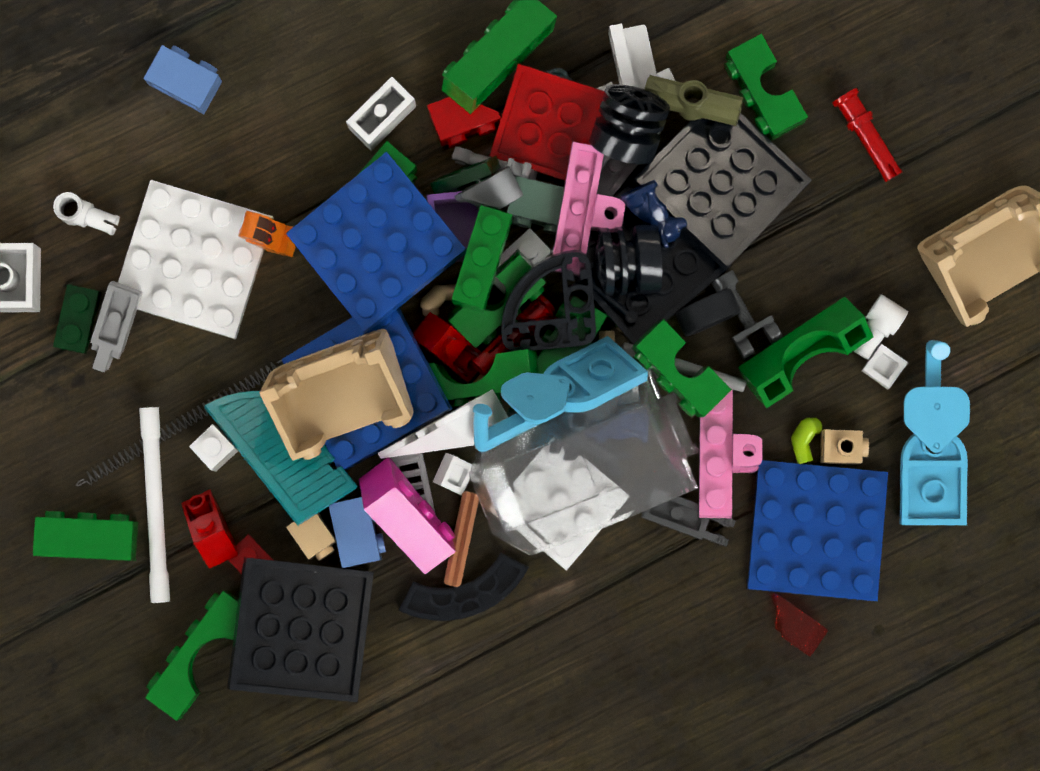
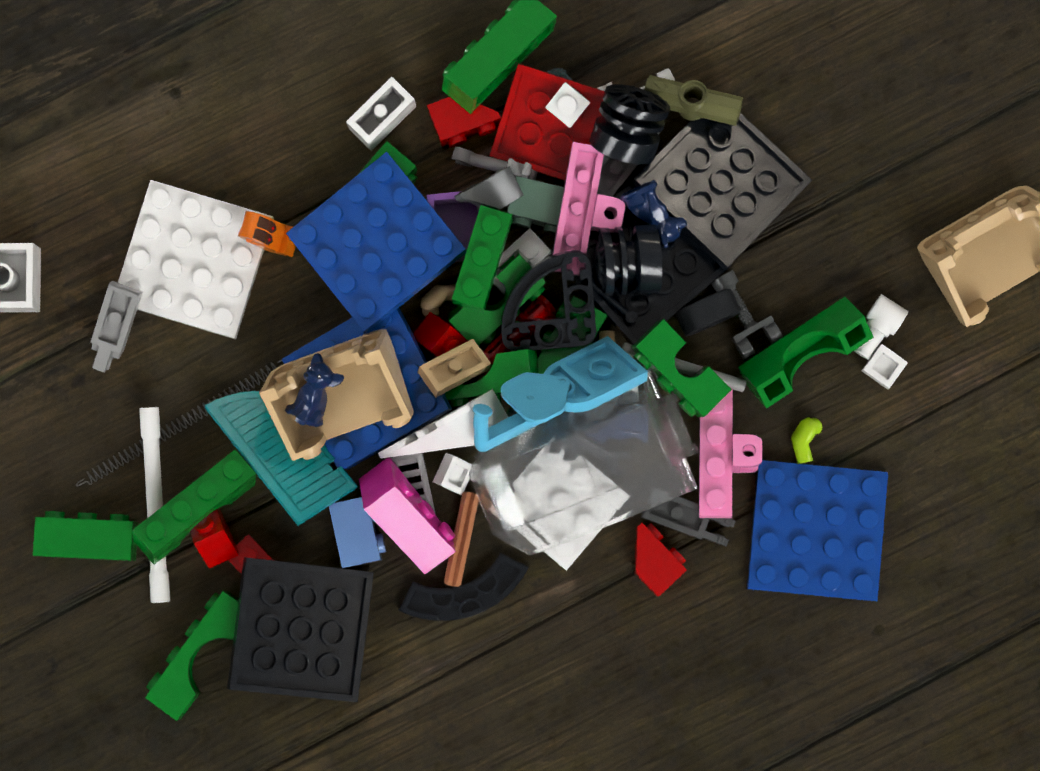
white pin [53,192,120,235] -> none
dark green plate [53,284,101,355] -> none
medium blue brick [143,45,222,114] -> none
white brick [189,424,238,472] -> none
tan brick [286,513,336,561] -> none
dark green plate [430,156,501,194] -> none
white panel [608,23,657,88] -> none
green arch [724,34,808,141] -> none
clear red slope [772,593,828,657] -> none
tan brick [820,429,869,464] -> none
red pin [832,88,903,182] -> none
medium azure plate [900,340,970,525] -> none
none -> green arch [132,450,256,565]
none -> dark blue animal [285,353,344,427]
none -> tan plate [418,339,491,398]
none -> white plate [545,82,591,128]
none -> red slope [635,523,687,597]

